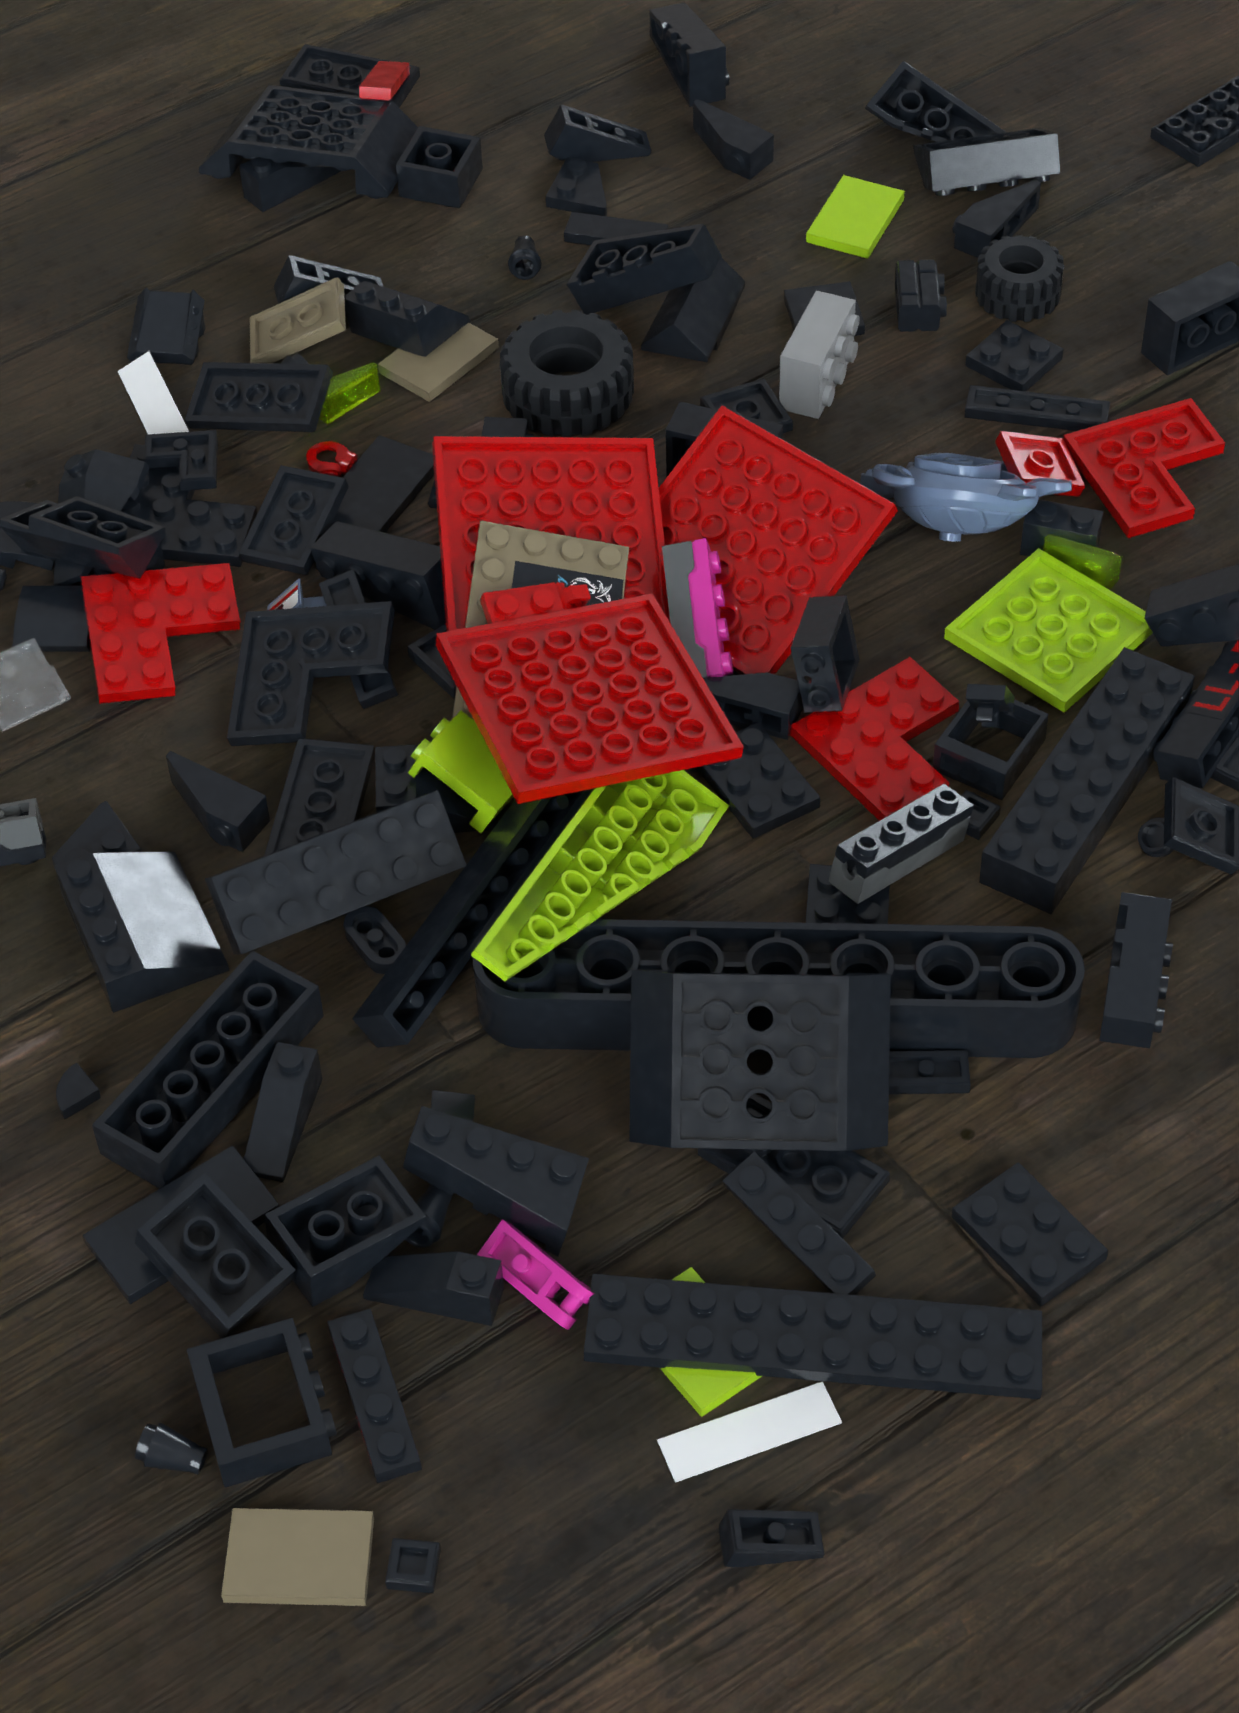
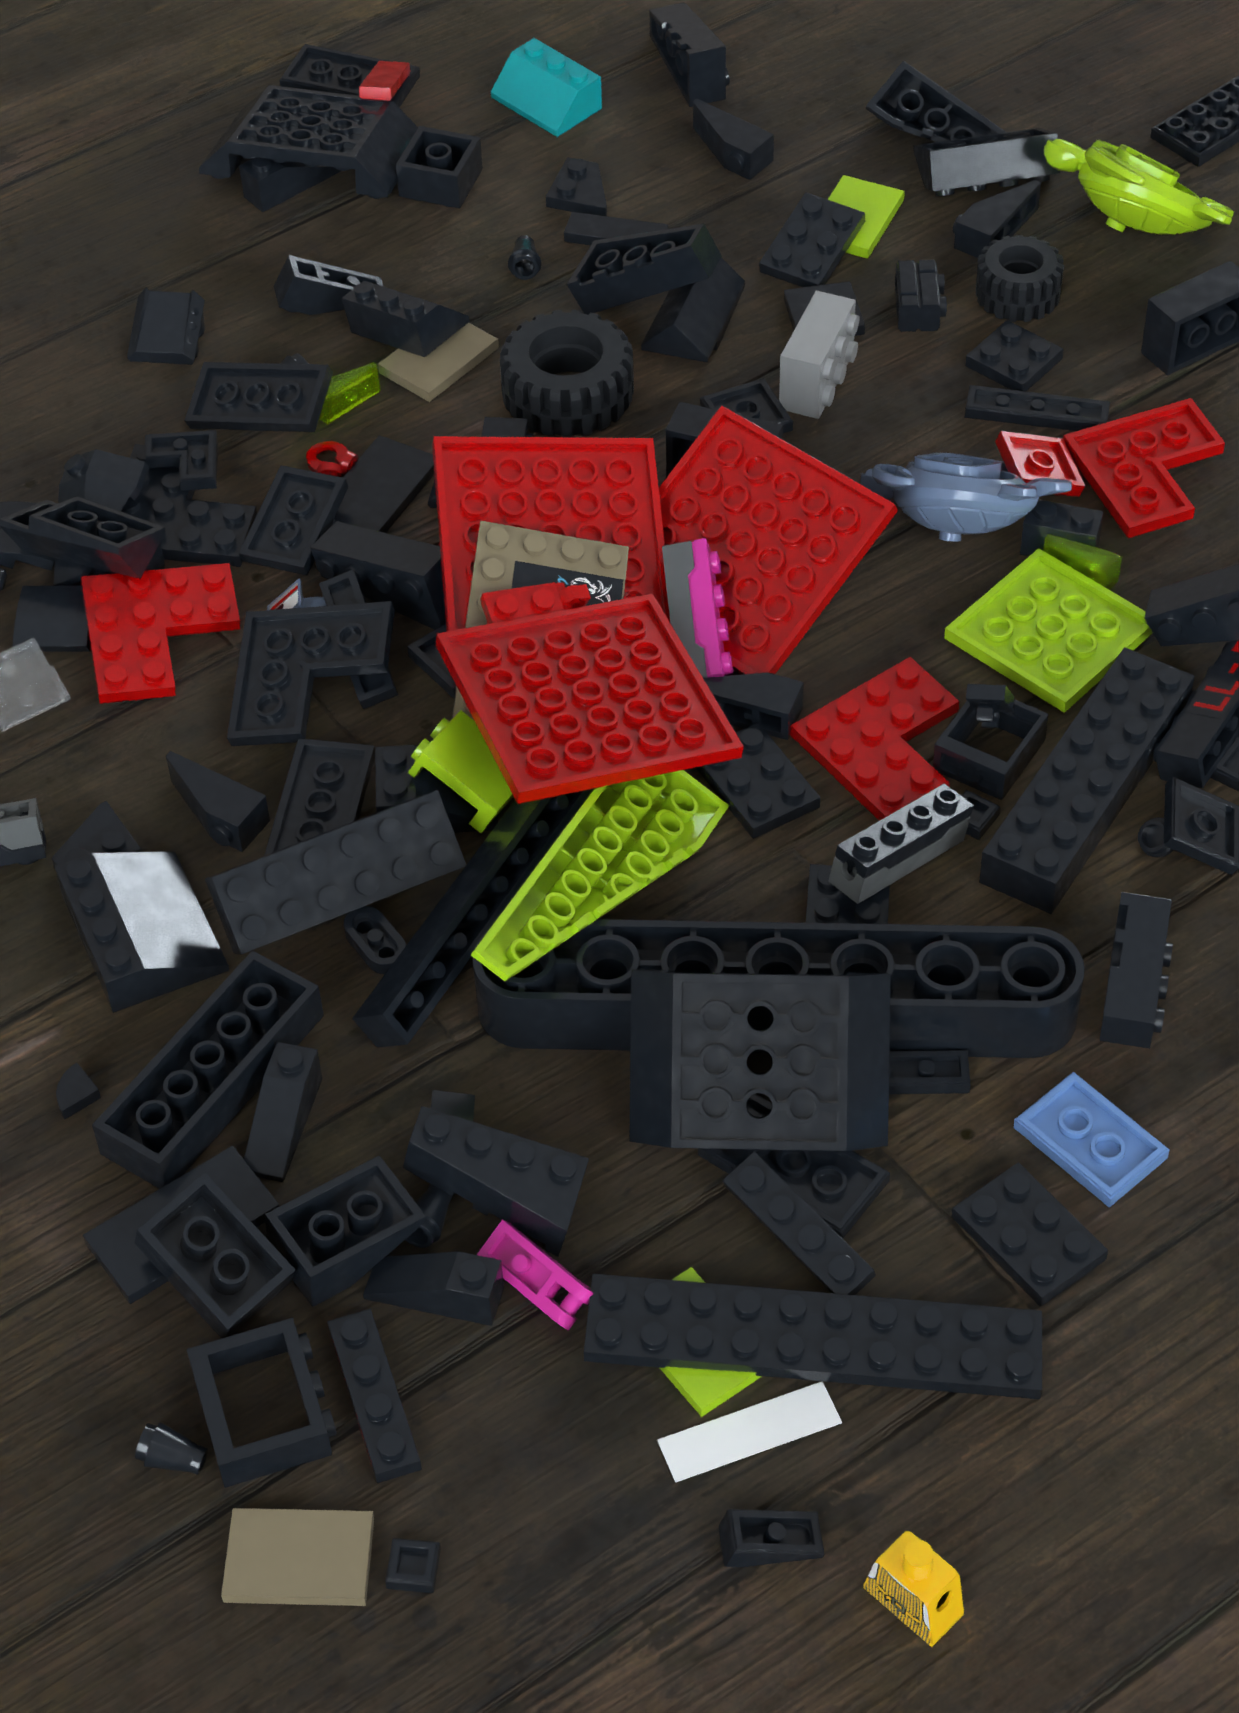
white sticker [118,351,189,434] -> none
dark tan tile [250,277,346,363] -> none
black slope [544,105,651,162] -> none
black window [791,595,860,712] -> none
none -> teal slope [491,38,602,137]
none -> black plate [759,192,865,287]
none -> yellow torso [863,1531,964,1647]
none -> medium blue tile [1013,1072,1170,1208]
none -> lime animal [1044,139,1234,235]

